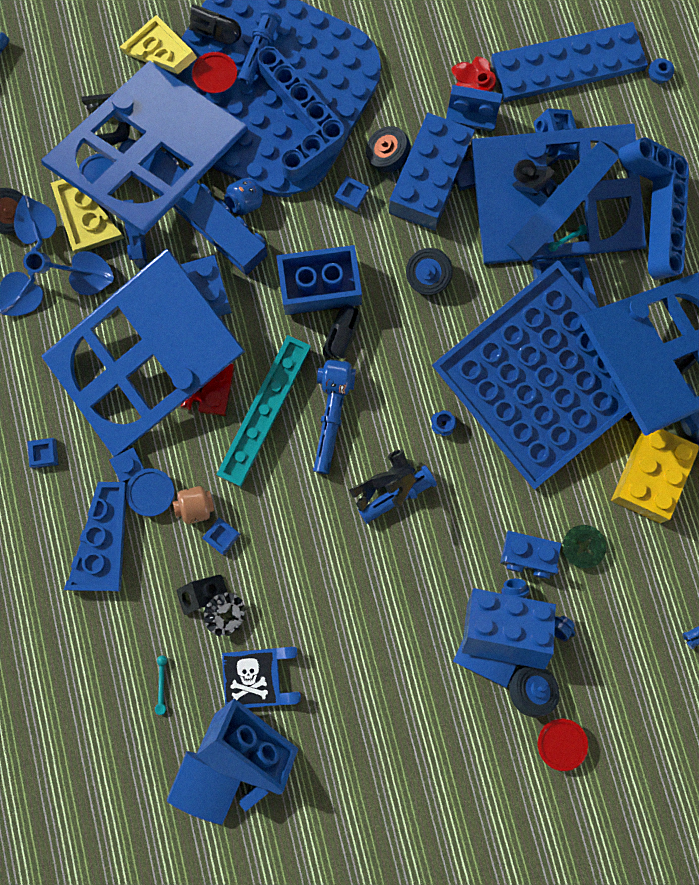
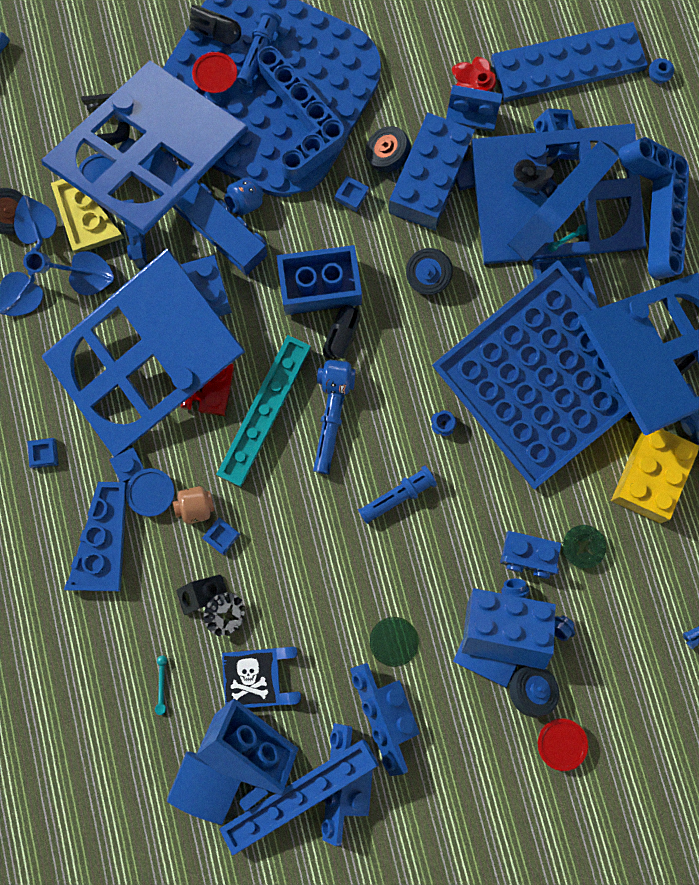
light yellow wing [120,15,197,74] -> none
black piece [349,449,416,511] -> none
none -> blue plate [220,739,379,856]
none -> blue bracket [321,723,373,846]
none -> blue bracket [350,663,420,776]
none -> clear green piece [370,617,419,667]

